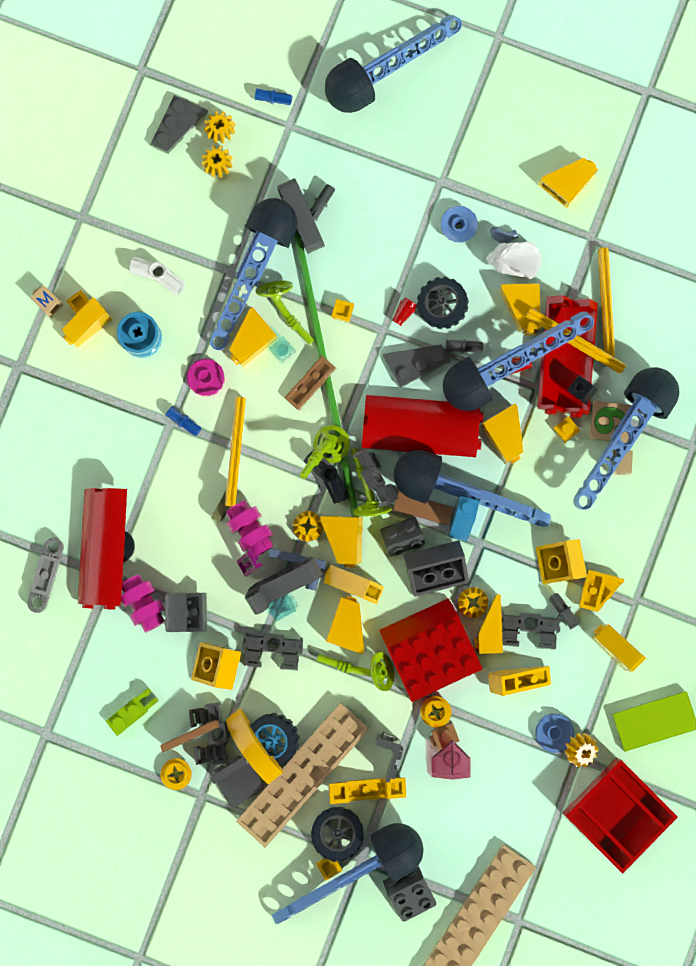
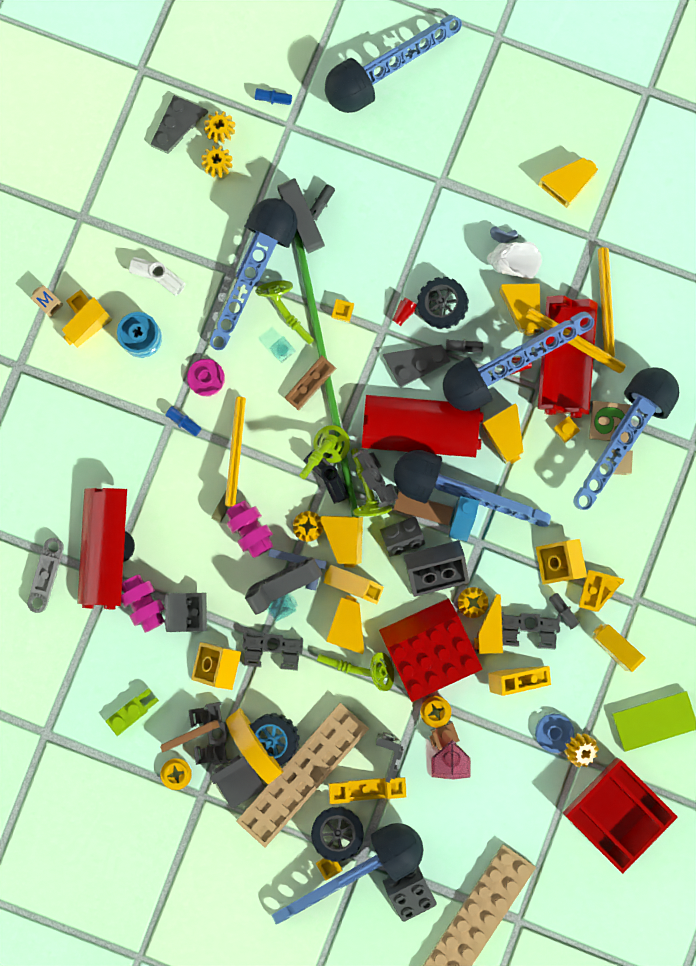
yellow slope [229,307,278,367] -> none
magenta tile [237,549,263,577] -> none
medium blue dish [441,206,478,243] -> none
black brick [567,375,598,405] -> none

